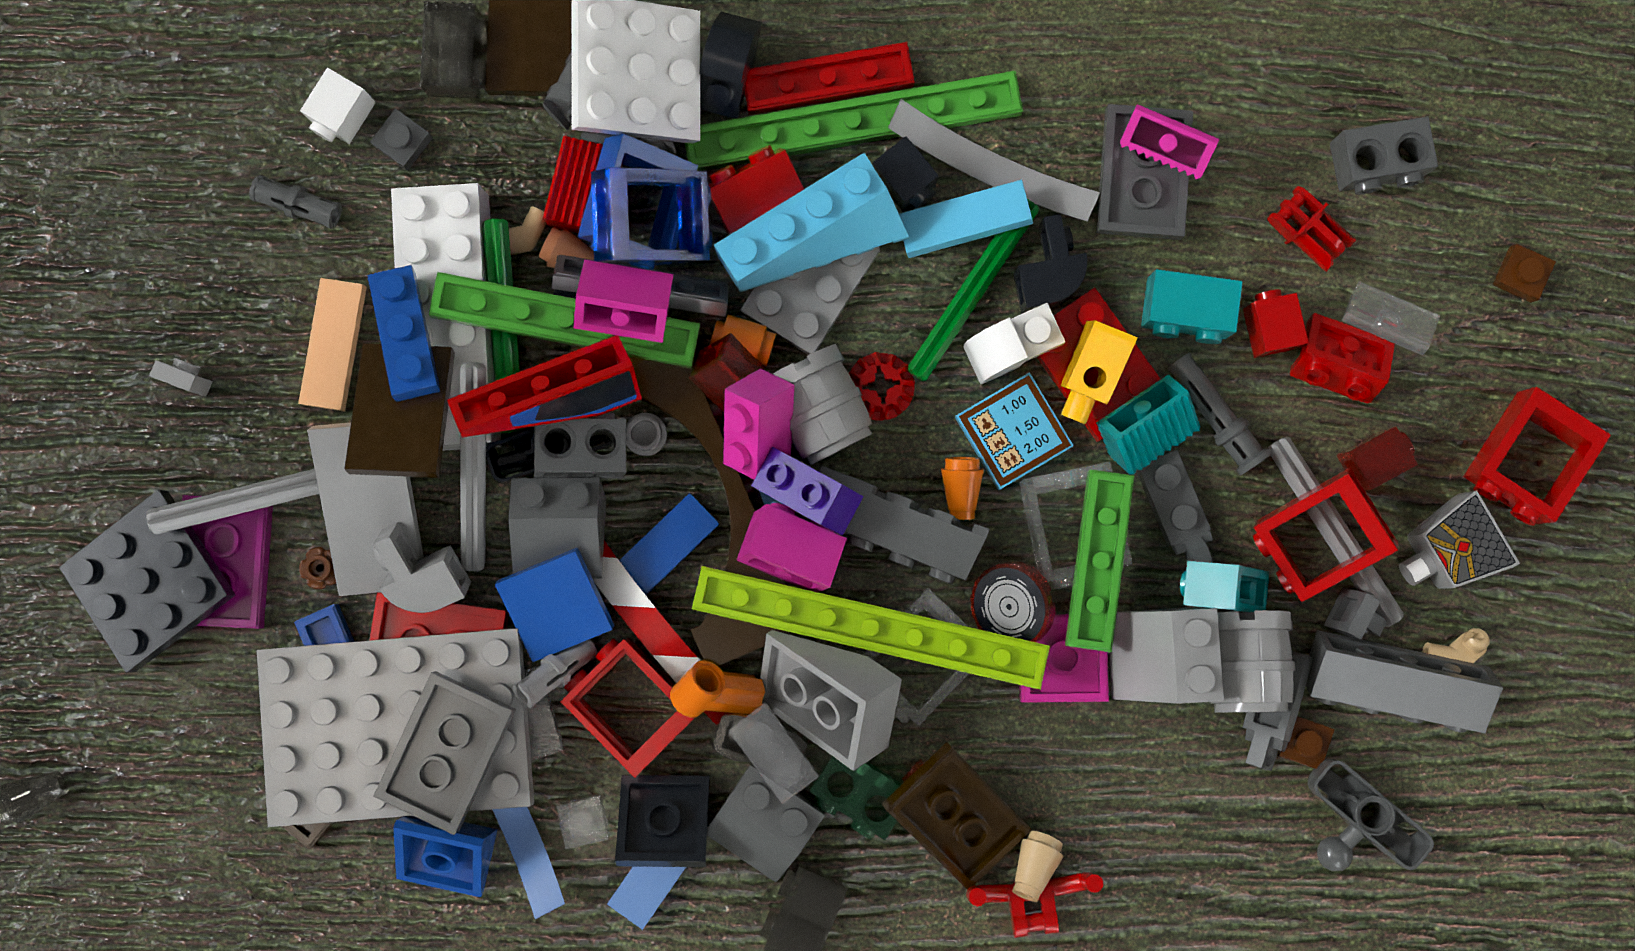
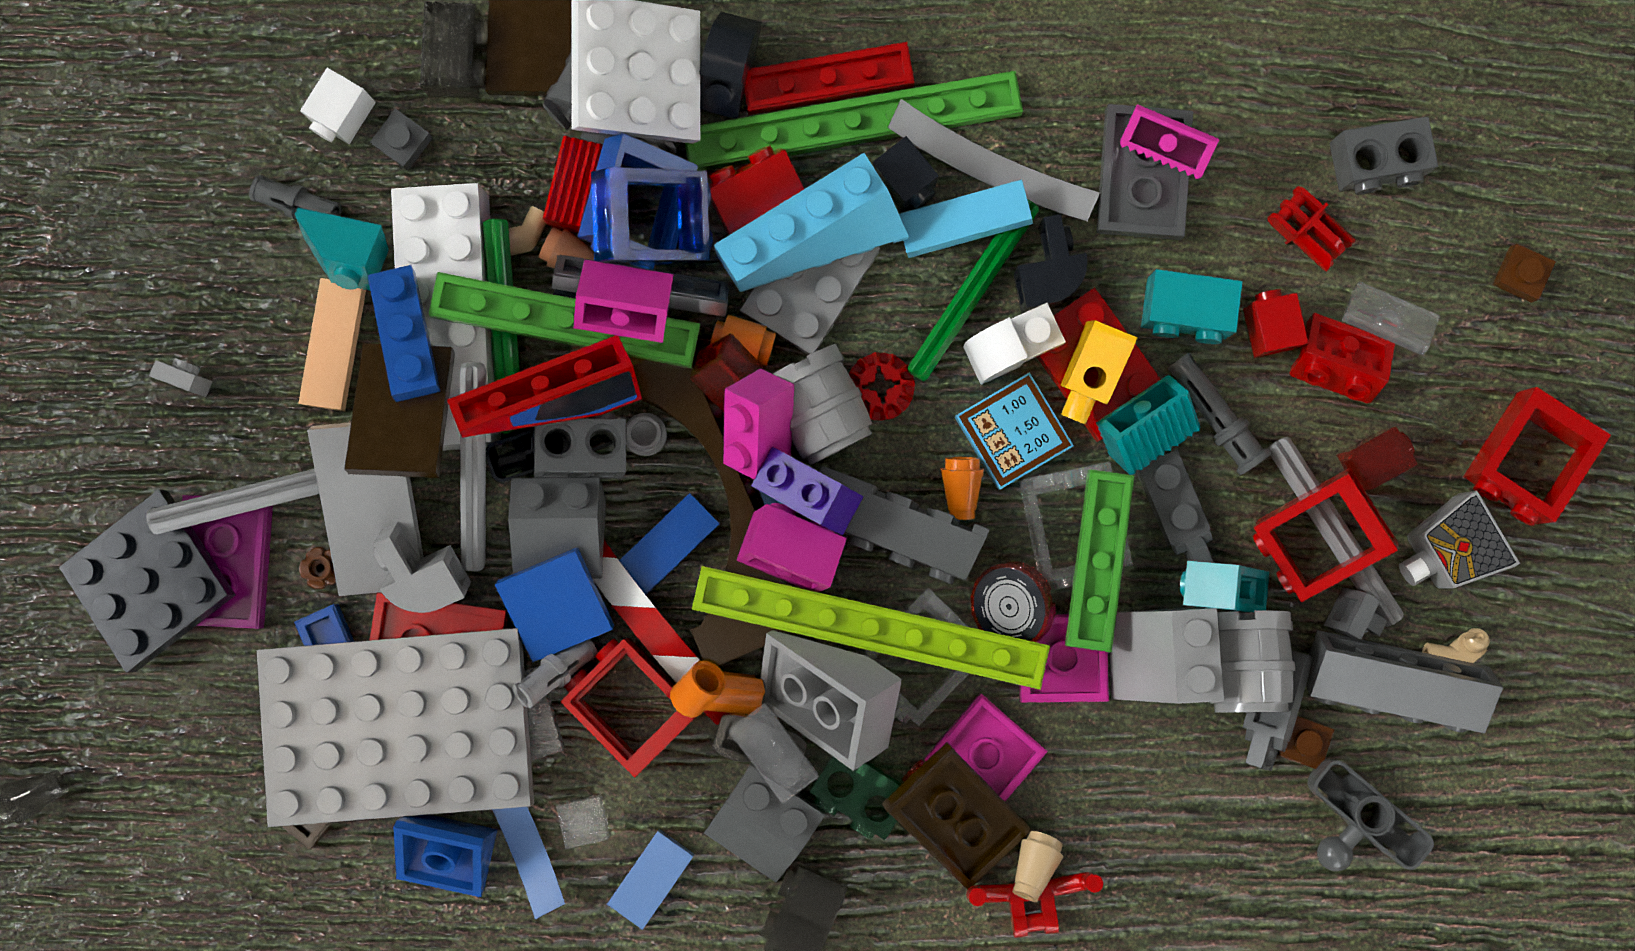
dark grey plate [373,671,516,835] -> none
black plate [615,775,710,867] -> none
none -> teal slope [295,208,389,291]
none -> dark pink tile [924,693,1048,801]

